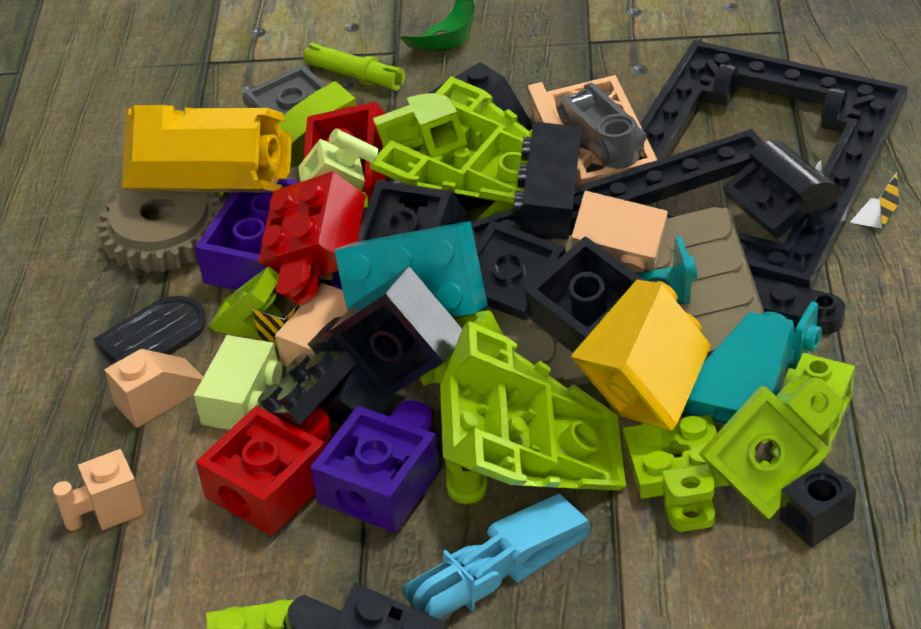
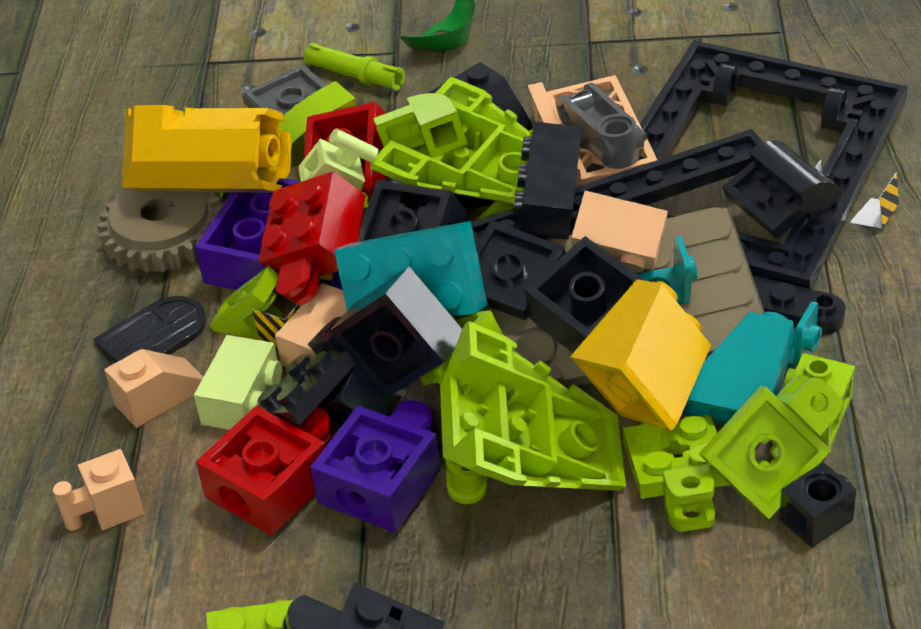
medium azure arm [401,493,591,620] -> none

